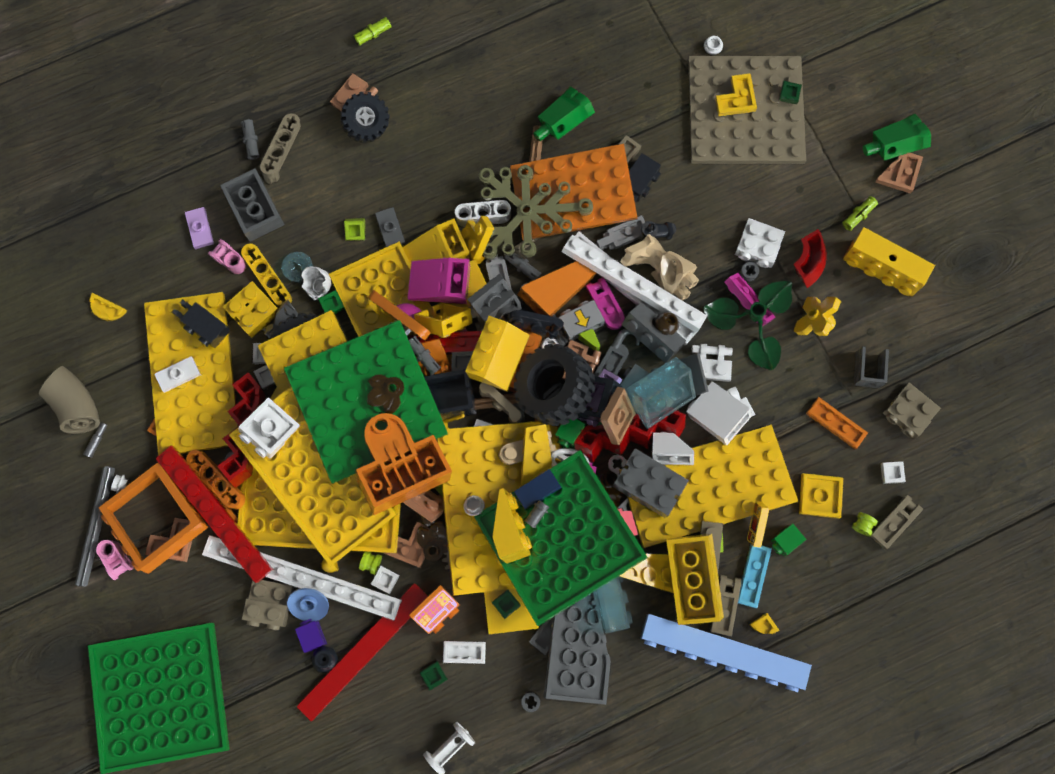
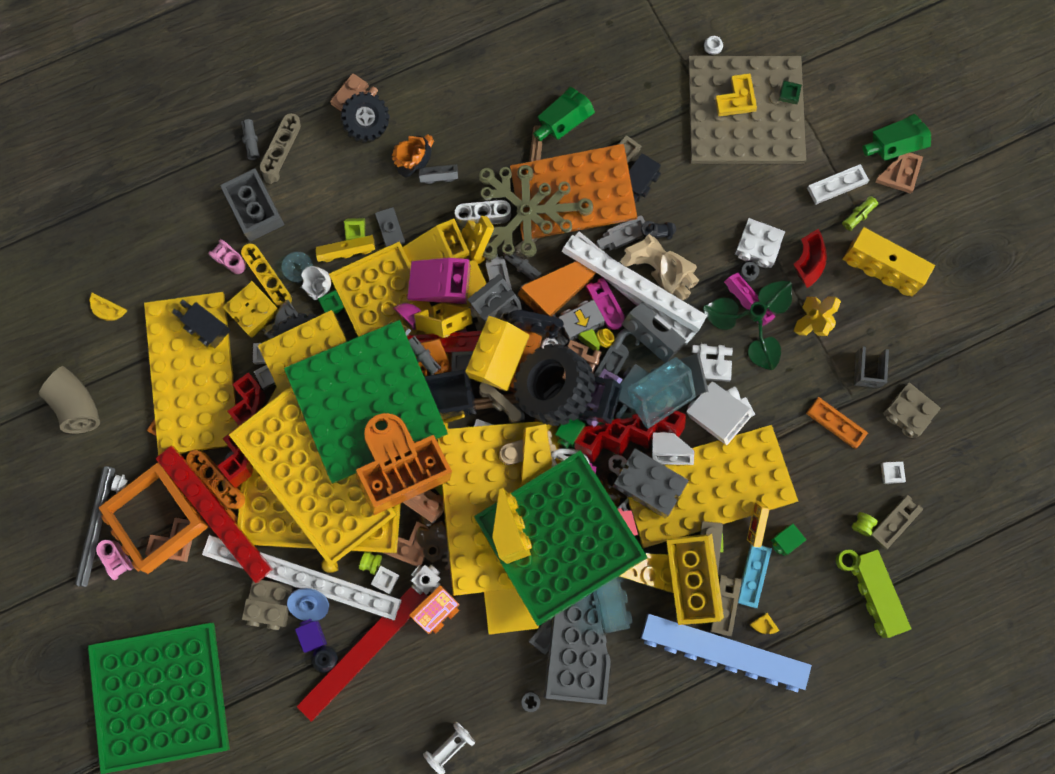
flat silver pin [83,422,108,458] -> none
white plate [155,356,201,393] -> none
lavender plate [185,207,214,249] -> none
white plate [239,398,300,459] -> none
lime pin [354,17,392,46] -> none
orange beam [367,290,431,341] -> none
dark brown plate [367,374,404,414] -> none
dark green tile [419,661,448,691] -> none
white plate [443,641,486,664] -> none
white plate [464,495,485,516] -> none
dark green tile [492,589,521,619] -> none
dark blue tile [514,469,562,510] -> none
dark grey pin [524,500,549,528] -> none
medium nougat plate [600,387,636,445] -> none
dark brown plate [655,312,679,335] -> none
yellow tile [799,473,843,519] -> none
none -> yellow tile [316,235,375,262]
none -> orange hair [392,134,434,178]
none -> white brick [411,565,441,595]
none -> dark grey plate [419,164,458,184]
none -> yellow plate [596,328,614,348]
none -> white plate [807,164,869,205]
none -> lime hinge [836,550,911,638]

